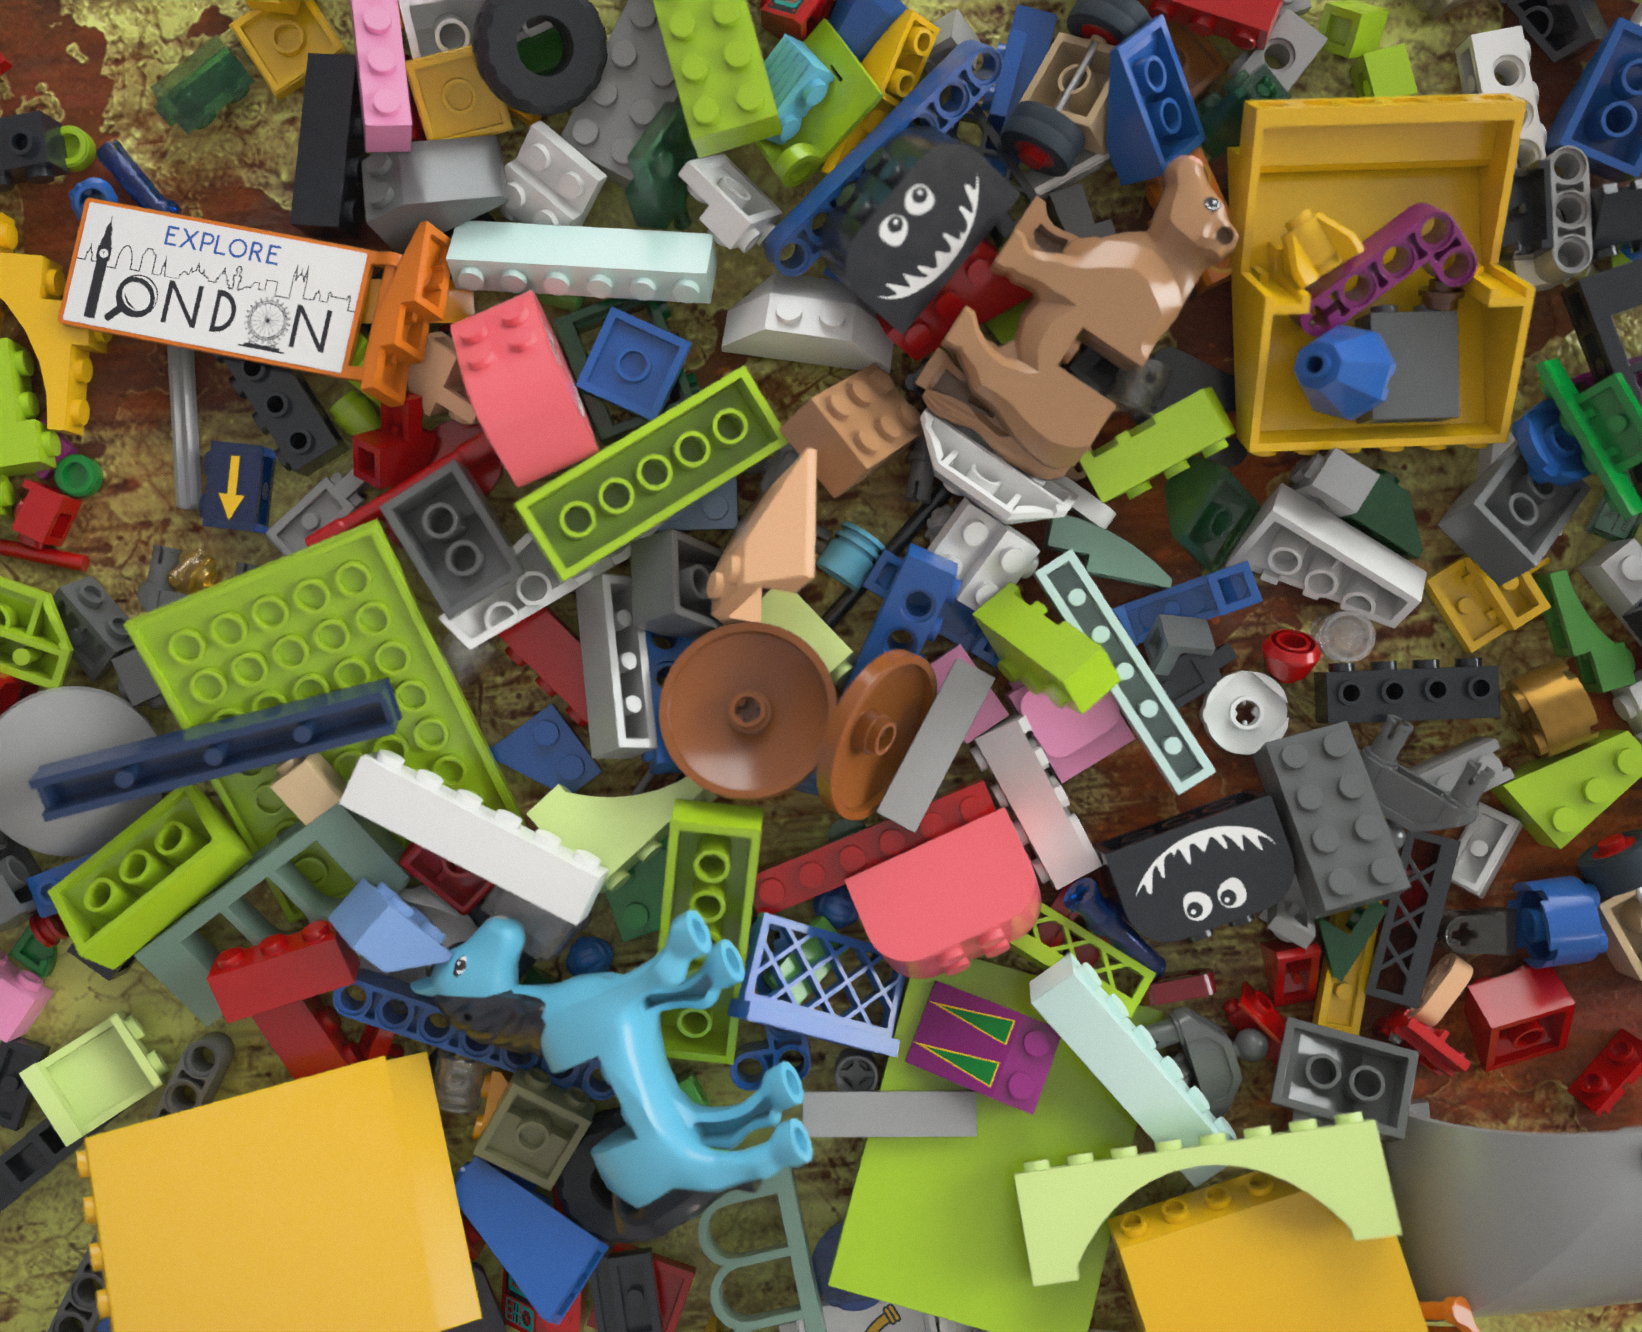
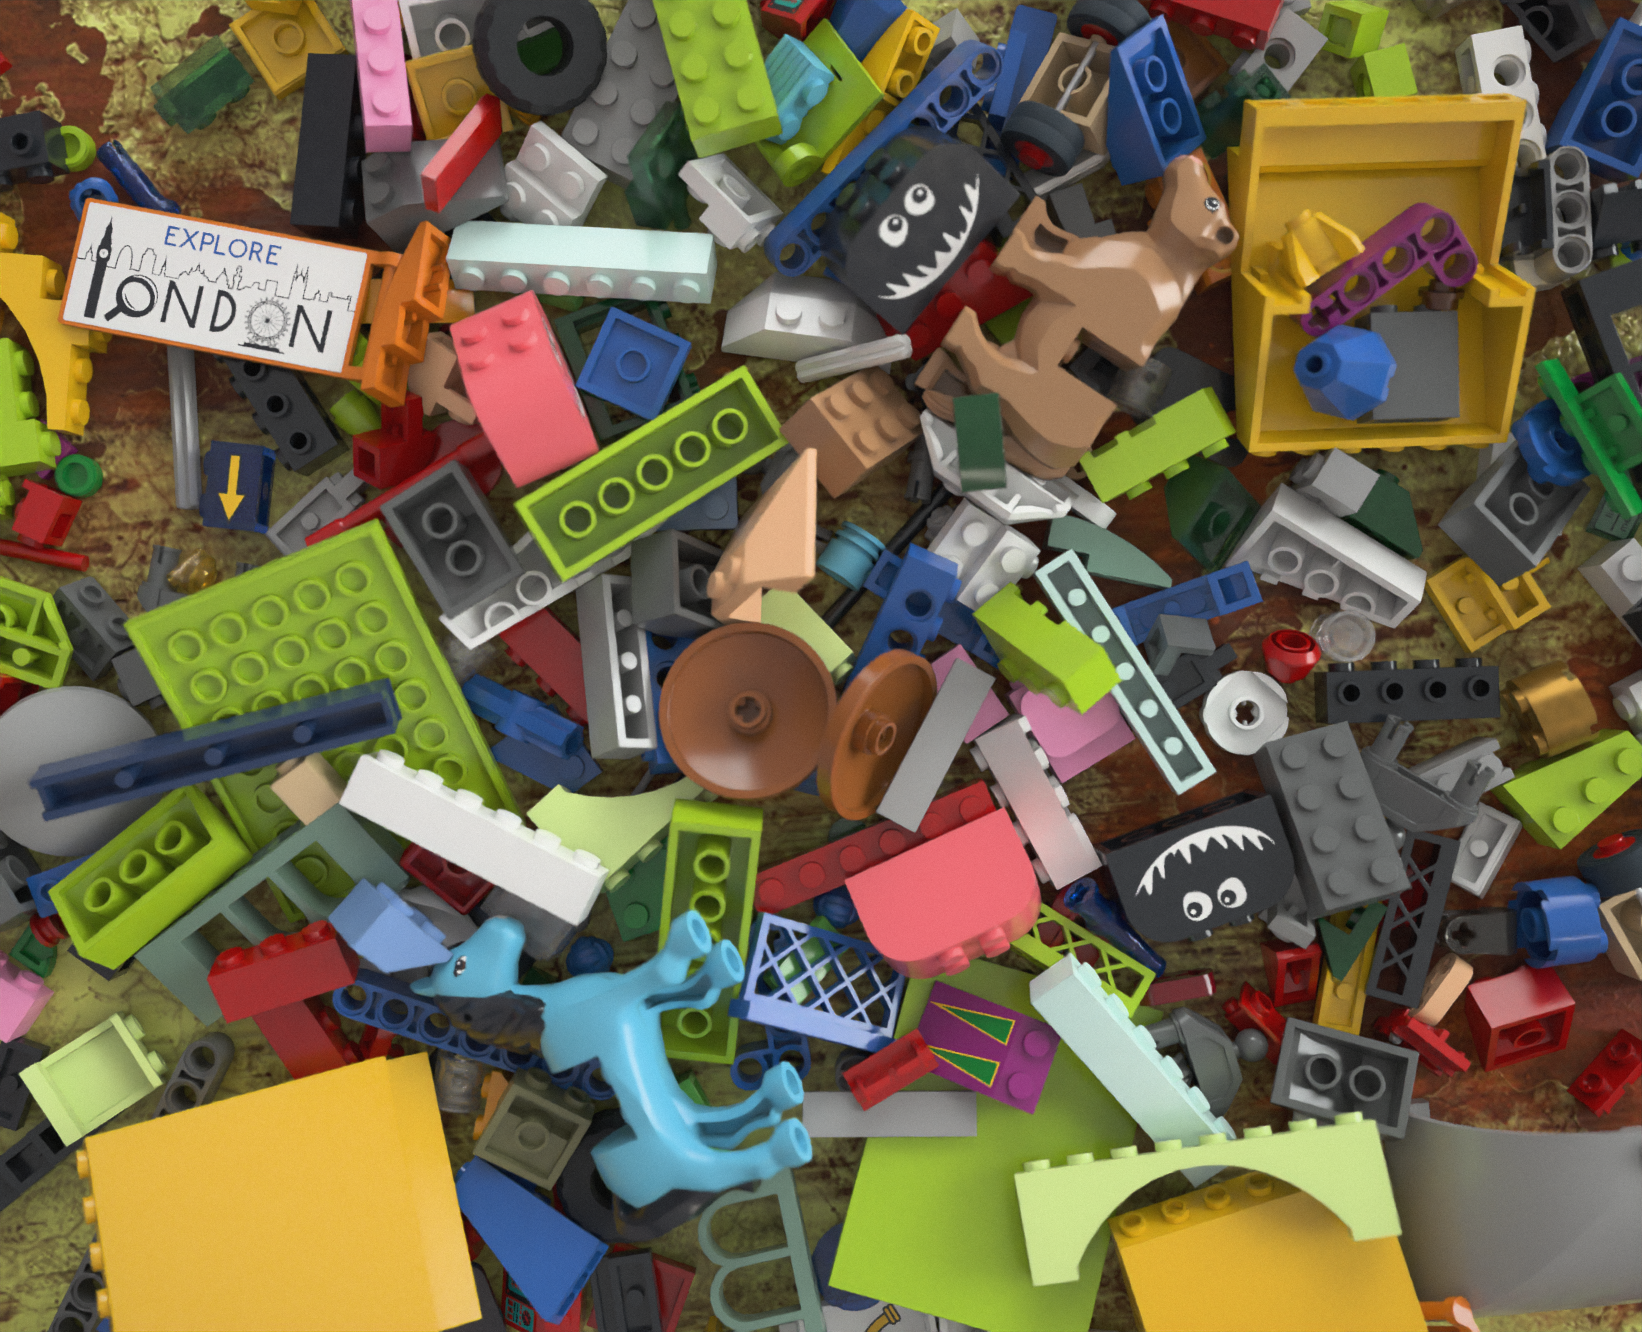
bright green slope [1532,569,1636,693] -> none
none -> red tile [420,93,503,214]
none -> blue piece [461,674,584,760]
none -> white axle [795,334,912,383]
none -> red hinge [842,1028,939,1112]
none -> dark green slope [952,393,1007,493]

